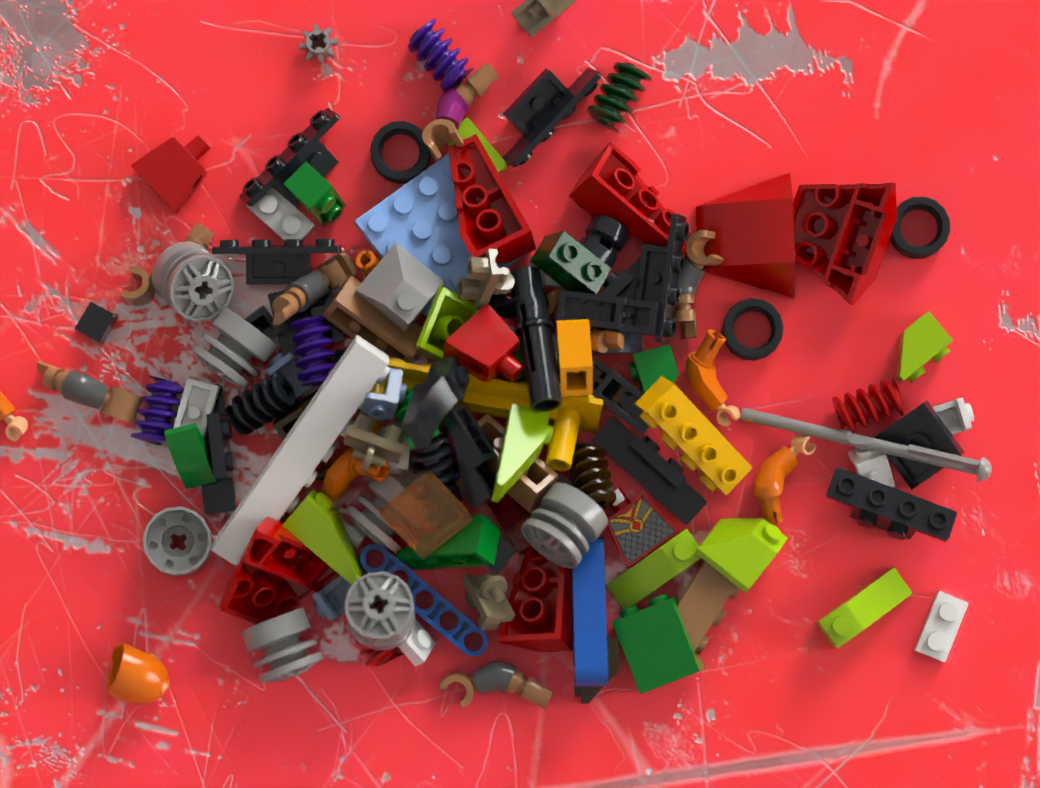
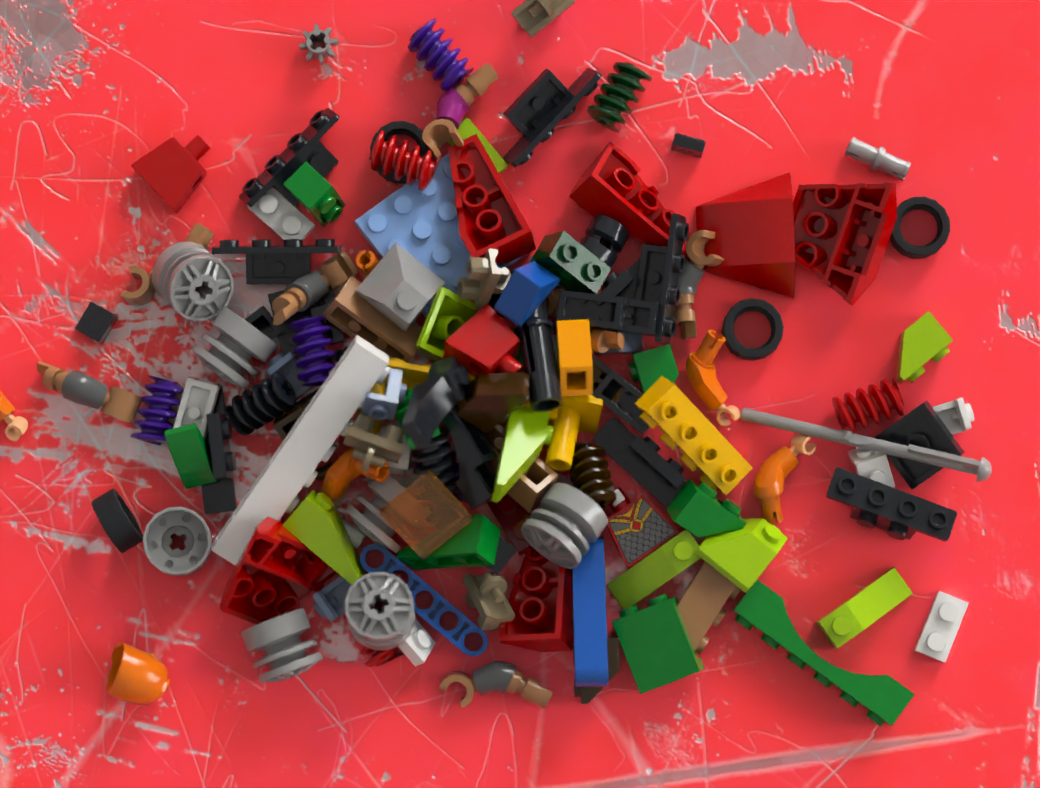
none -> black tyre [91,489,143,553]
none -> red piece [369,130,441,191]
none -> dark brown slope [456,372,530,434]
none -> blue slope [494,261,560,327]
none -> green slope [666,479,746,538]
none -> black tile [671,133,706,158]
none -> green arch [732,580,915,727]
none -> light grey pin [844,137,911,181]

